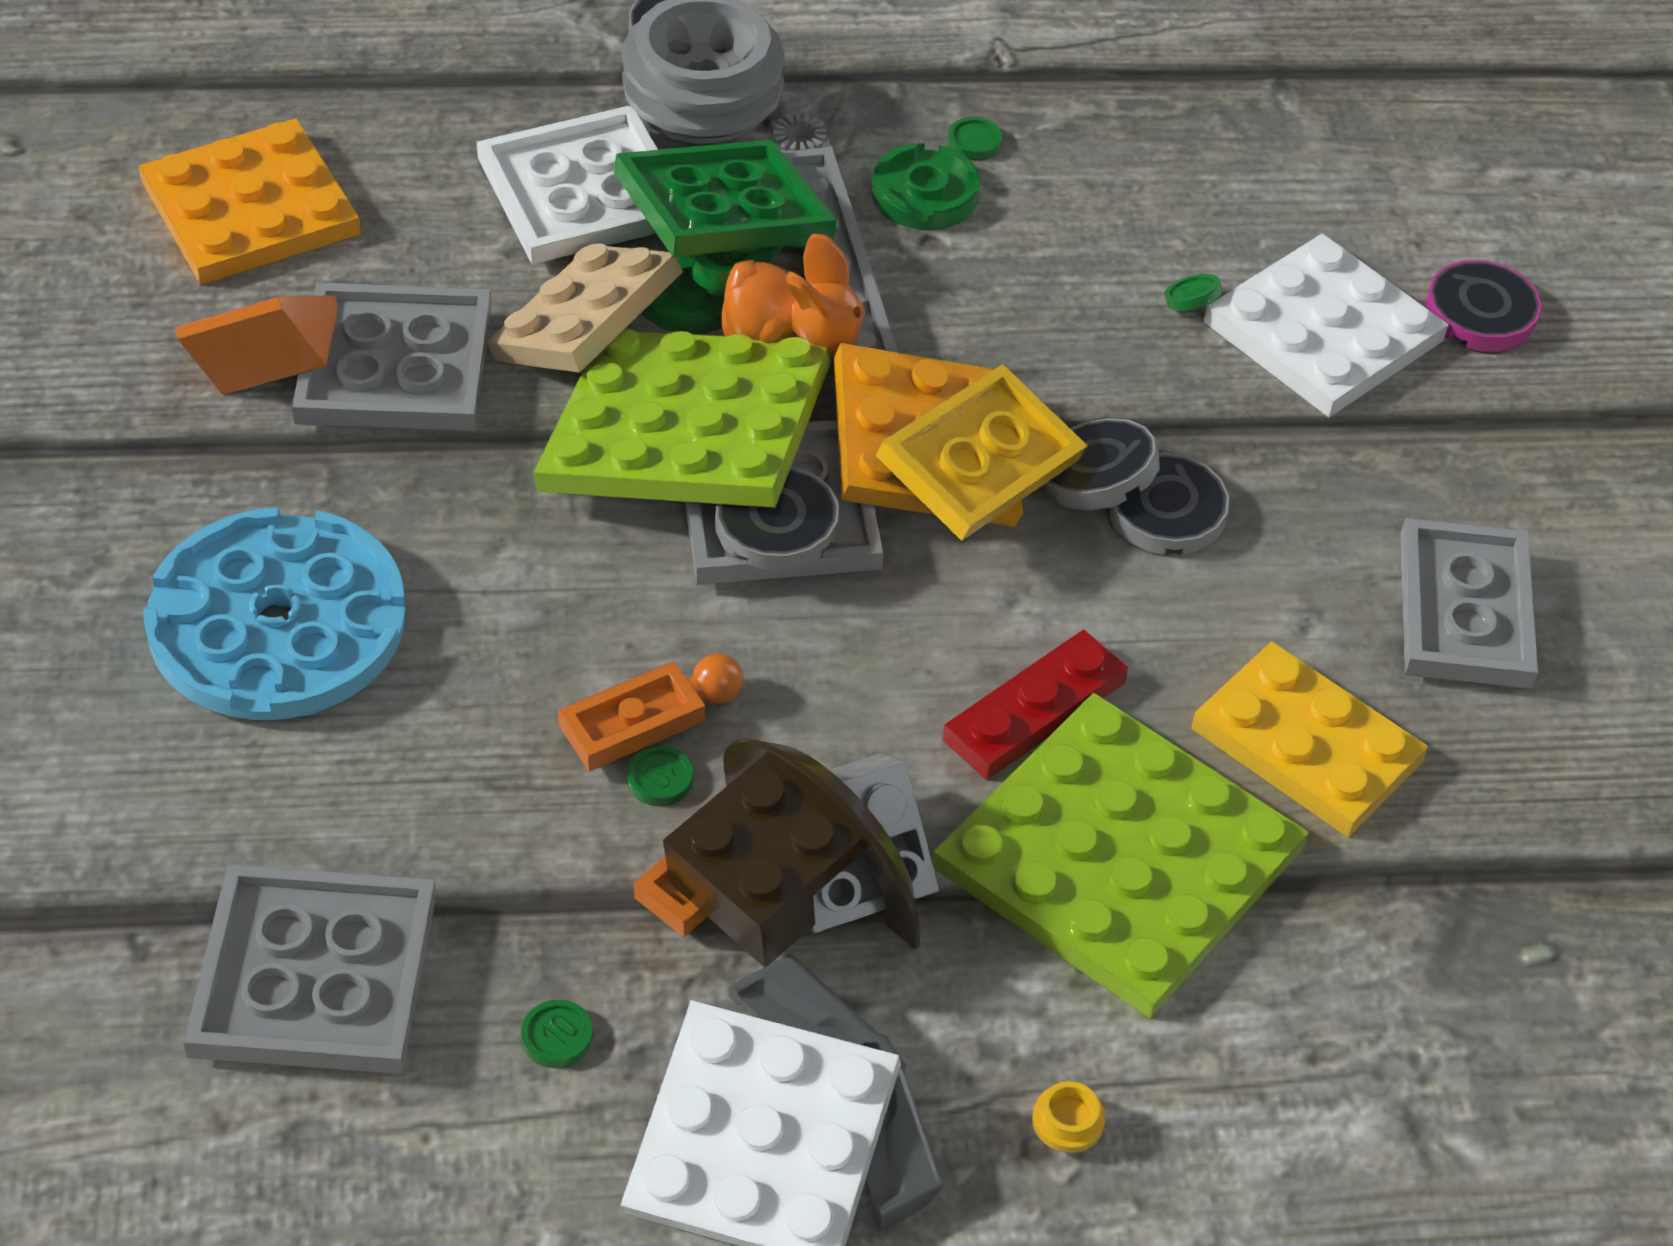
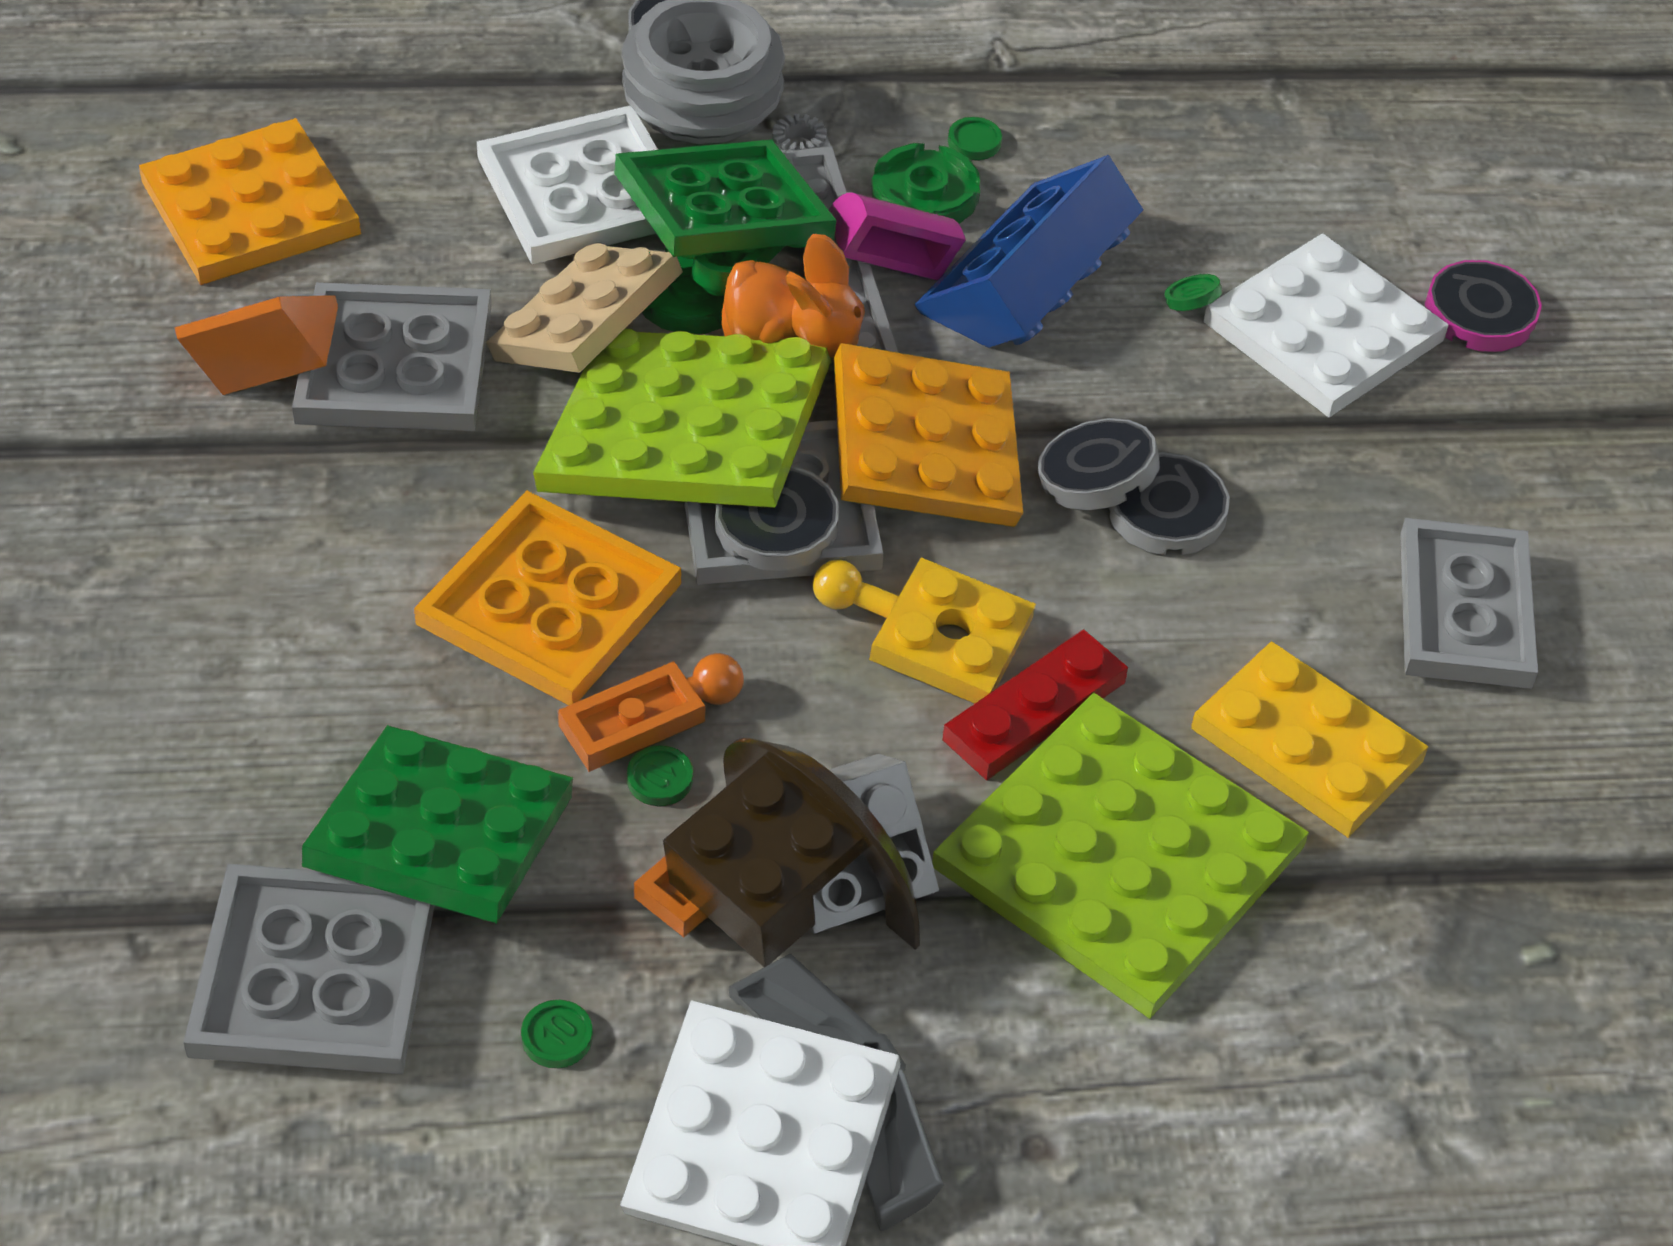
medium azure plate [143,507,406,720] -> none
yellow plate [876,364,1088,541] -> none
yellow plate [1032,1081,1106,1153] -> none
none -> green plate [302,725,573,923]
none -> light orange plate [414,490,681,705]
none -> yellow plate [813,557,1036,704]
none -> dark pink brick [828,193,966,280]
none -> blue slope [914,155,1144,348]

